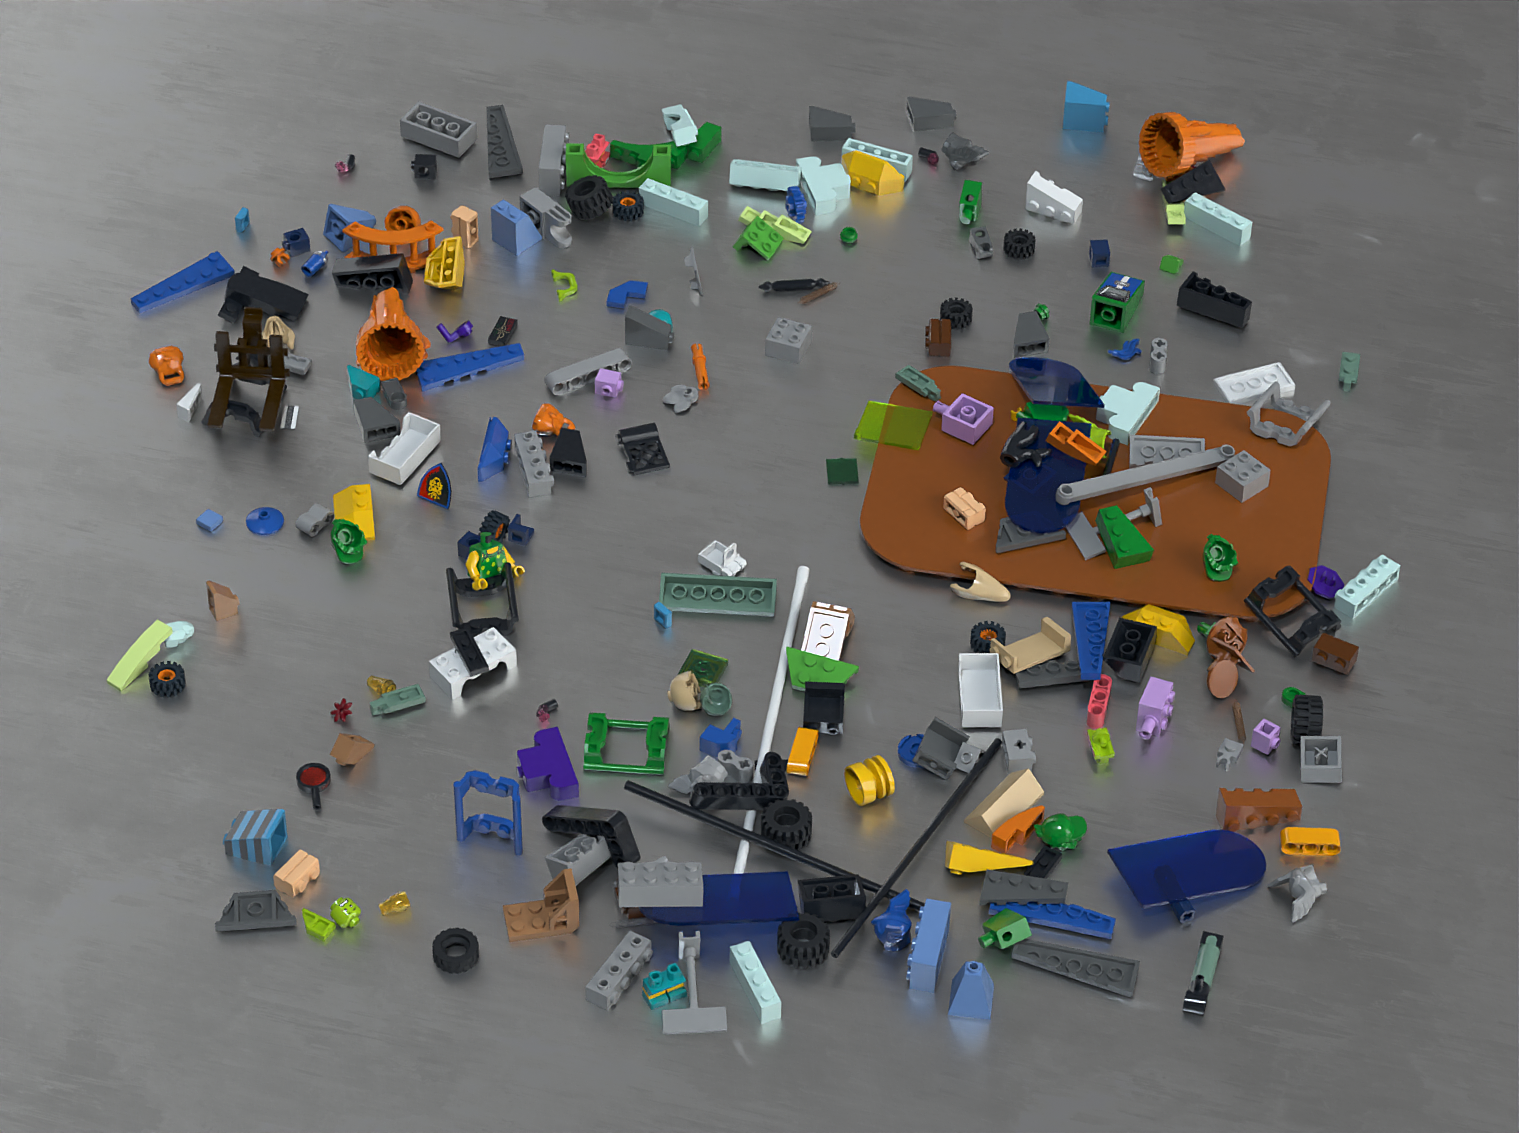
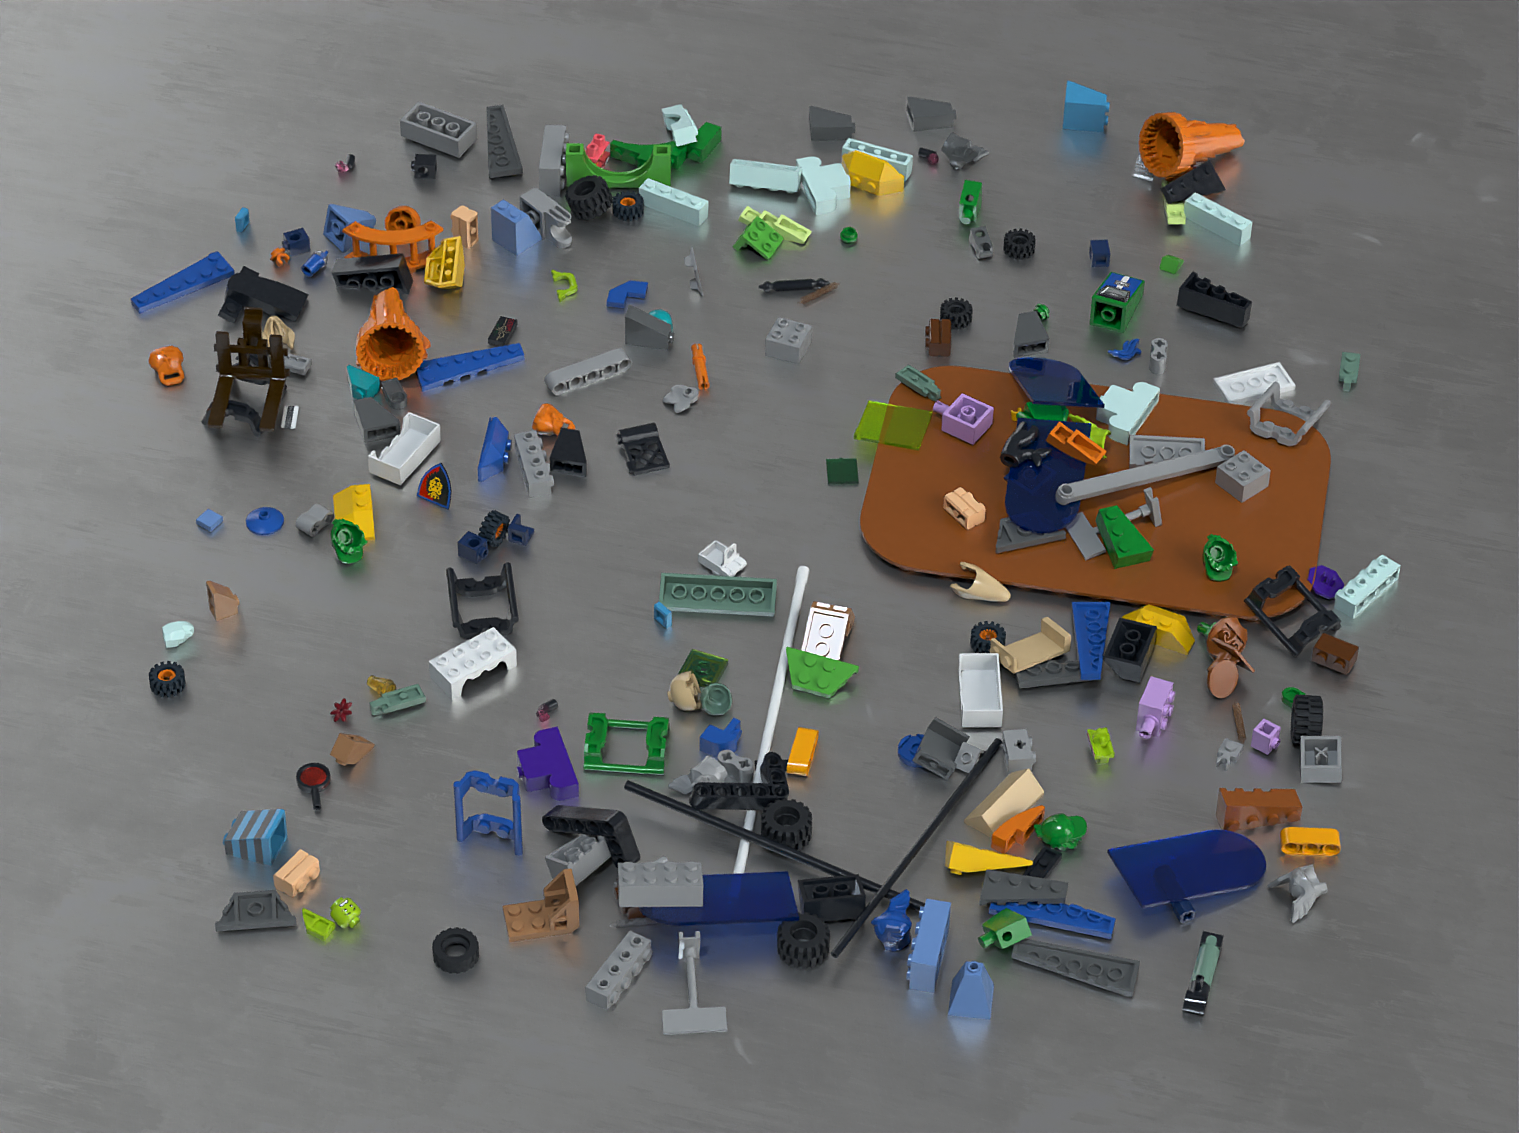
yellowish green slope [106,619,173,691] -> none
white slope [176,383,203,422] -> none
clear yellow cone [378,891,411,916] -> none
dark purple plate [436,320,473,343] -> none
black tile [450,627,489,677] -> none
torso [465,532,525,591] -> none
lavender brick [595,368,624,398] -> none
teal hips [642,963,687,1010] -> none
light aqua brick [730,941,781,1024] -> none
blue gear [785,186,807,224] -> none
black panel [803,681,845,735] -> none
yellow wheel [844,755,895,806] -> none
white wedge [1025,171,1083,225] -> none
coral beam [1086,674,1112,729] -> none
black bar [1102,438,1120,476] -> none

